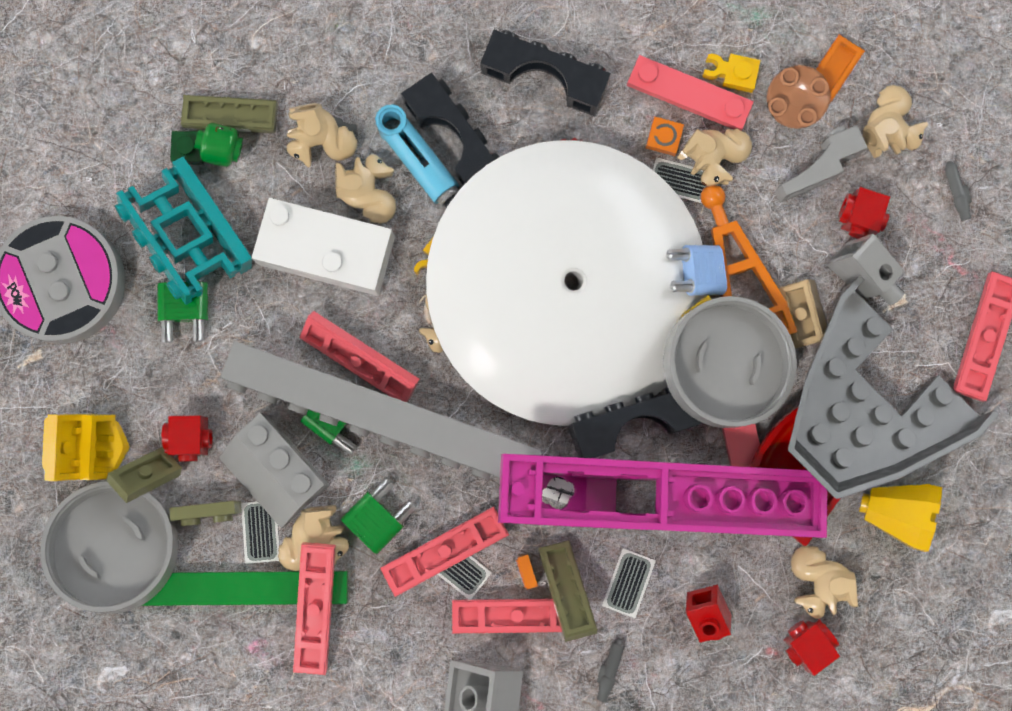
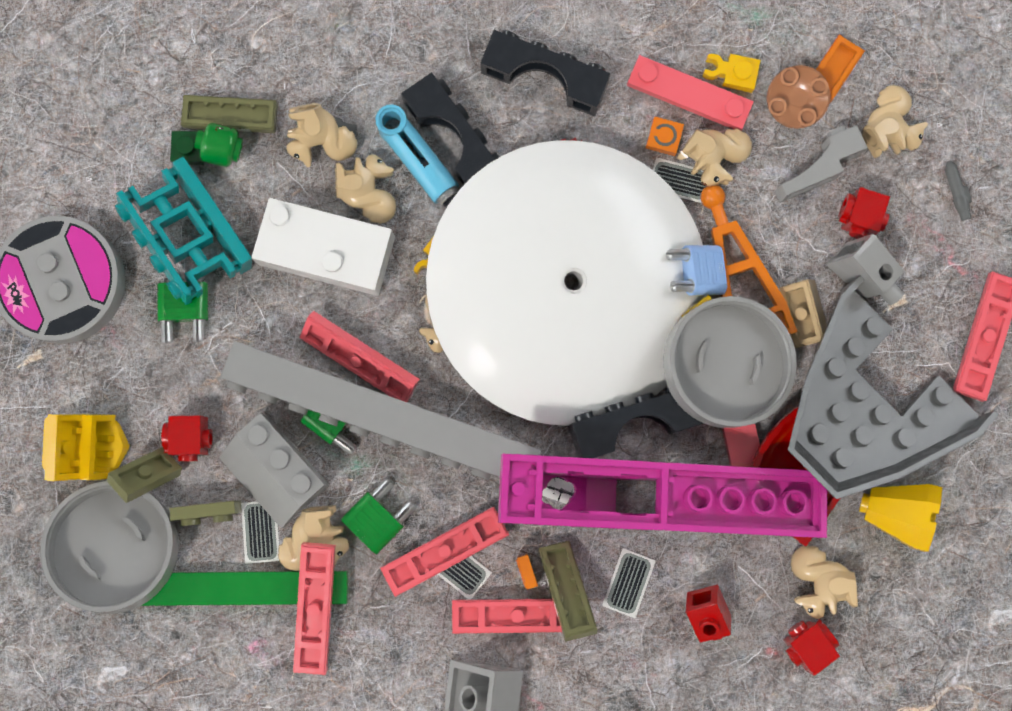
dark grey piece [597,638,624,702] -> none

